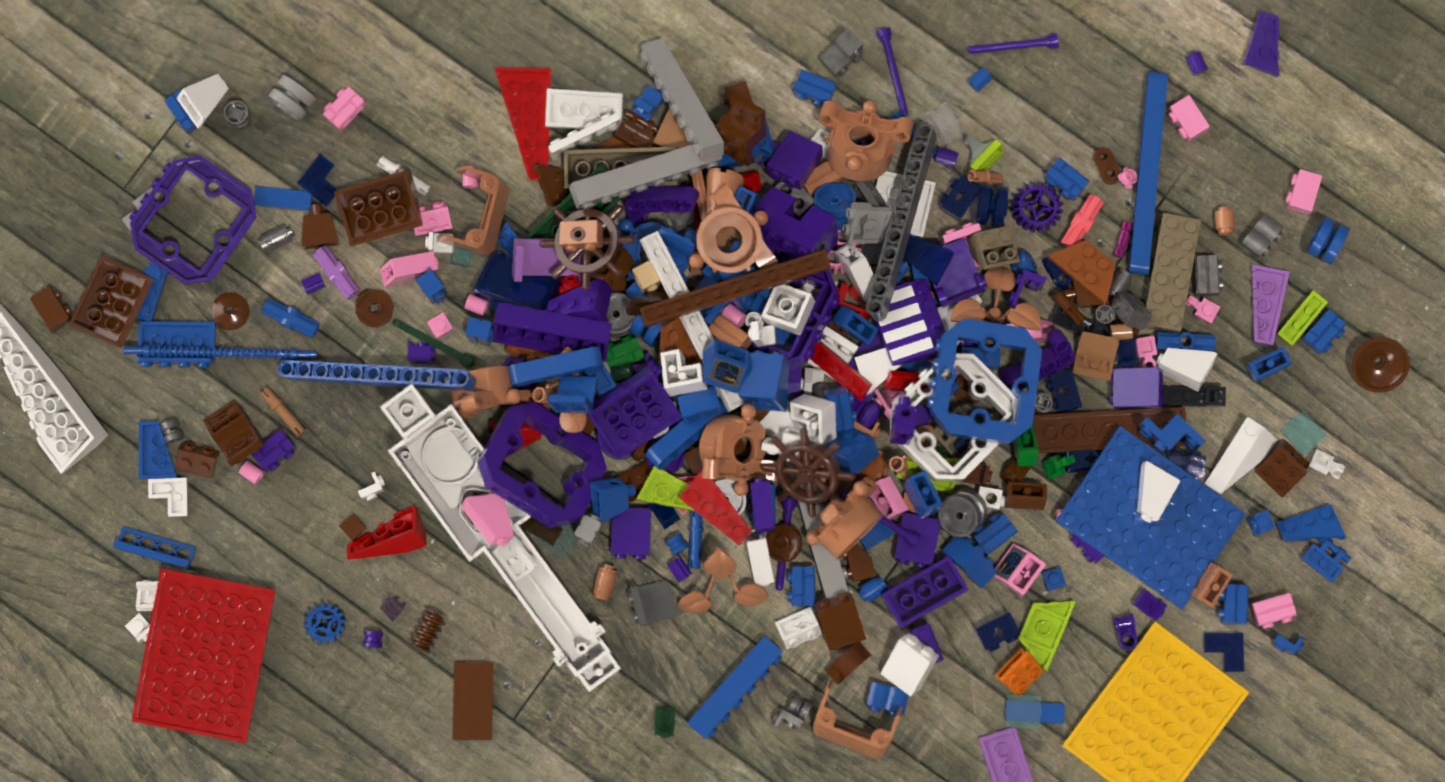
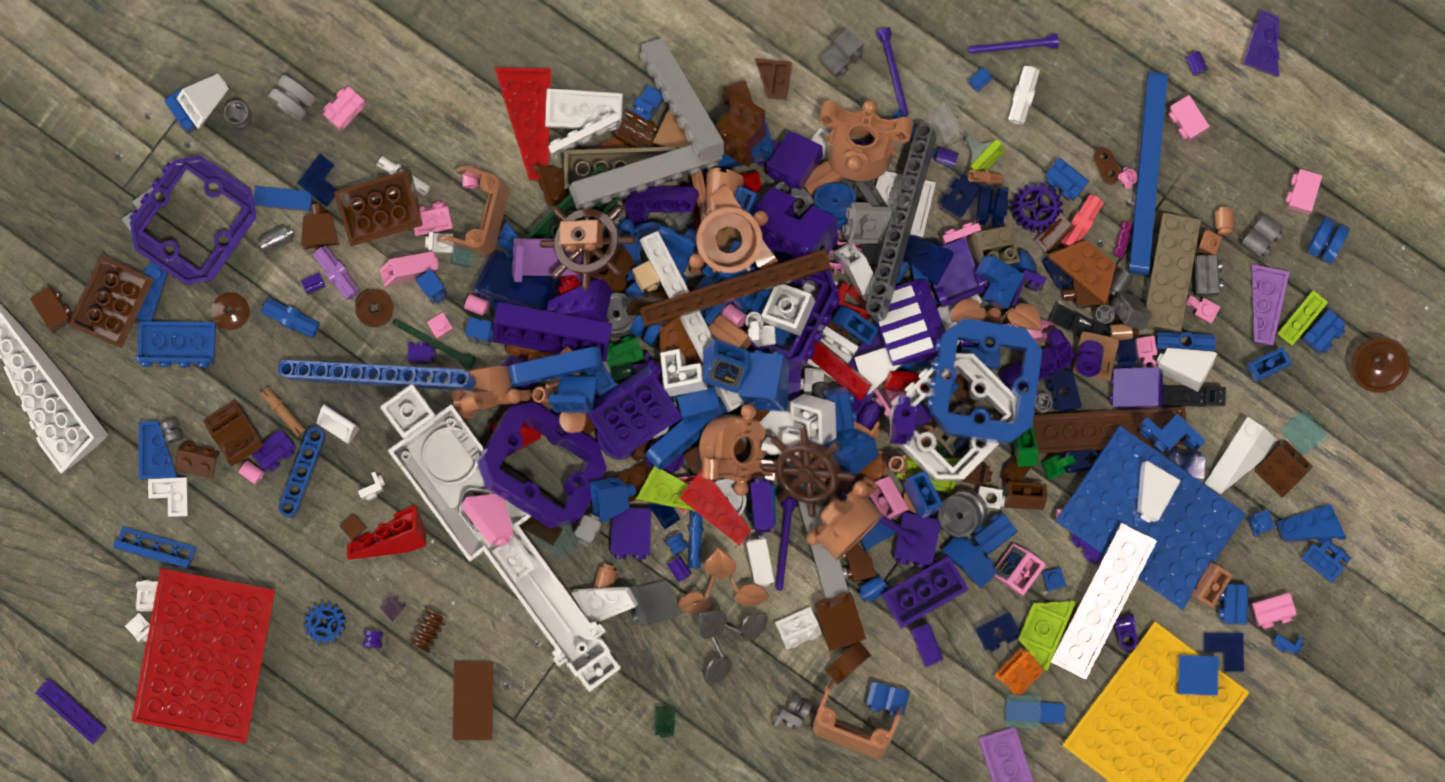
blue hose [123,345,317,360] -> none
blue brick [687,636,783,739] -> none
reddish brown tile [766,524,802,563] -> none
blue brick [788,567,815,607] -> none
blue brick [793,70,837,108] -> none
white brick [880,633,939,696] -> none
reddish brown axle [1053,291,1085,325] -> none
dark purple bracket [1132,589,1167,620] -> none
white plate [1309,449,1345,479] -> none
none -> dark purple plate [36,679,107,744]
none -> blue beam [279,427,326,518]
none -> white tile [316,404,359,445]
none -> white wing [571,587,638,624]
none -> flat silver plant [699,611,768,685]
none -> reddish brown wing [756,58,793,100]
none -> blue brick [975,256,1024,309]
none -> white piece [1008,66,1040,125]
none -> reddish brown tile [1034,213,1075,254]
none -> plate [1051,523,1156,679]
none -> dark purple wheel [1076,340,1104,377]
none -> blue tile [1178,655,1219,696]
none -> nougat bracket [1197,230,1222,255]

